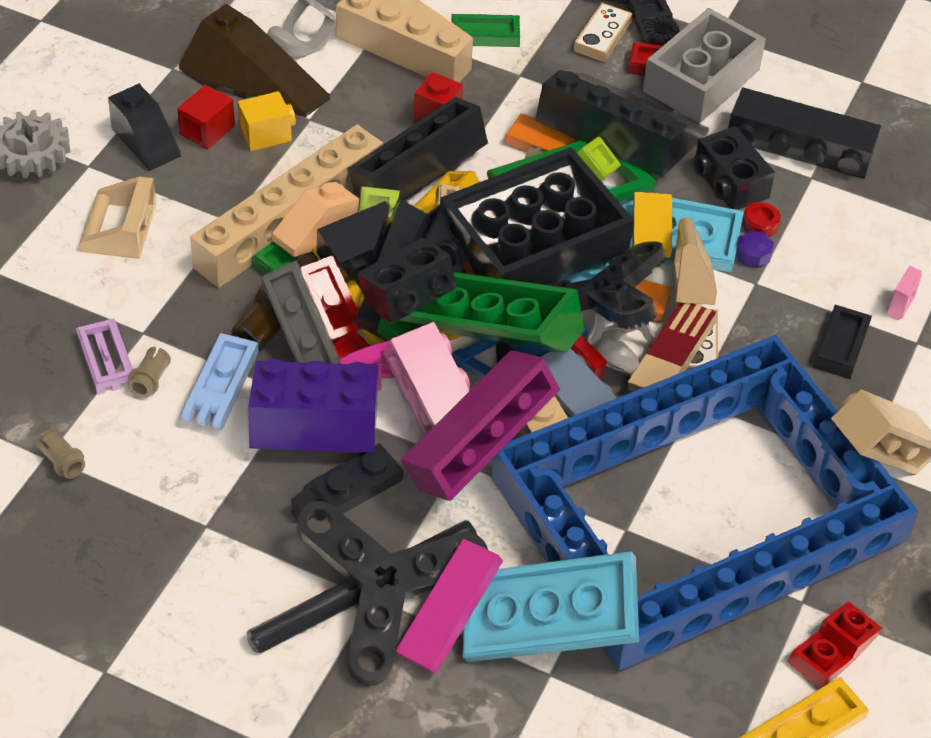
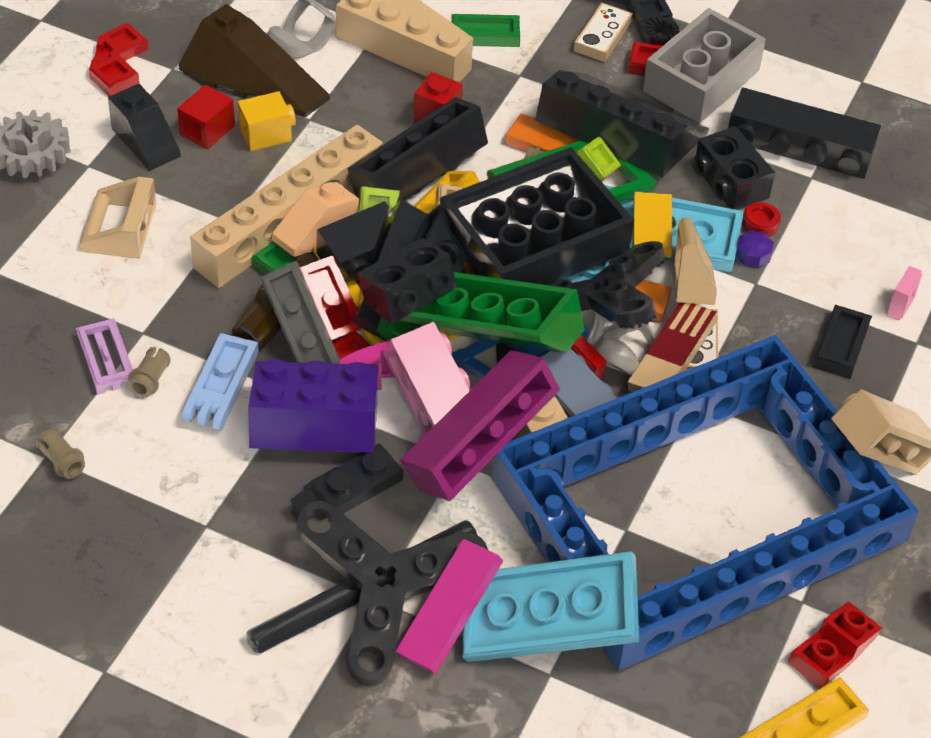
none -> red tile [89,22,149,96]

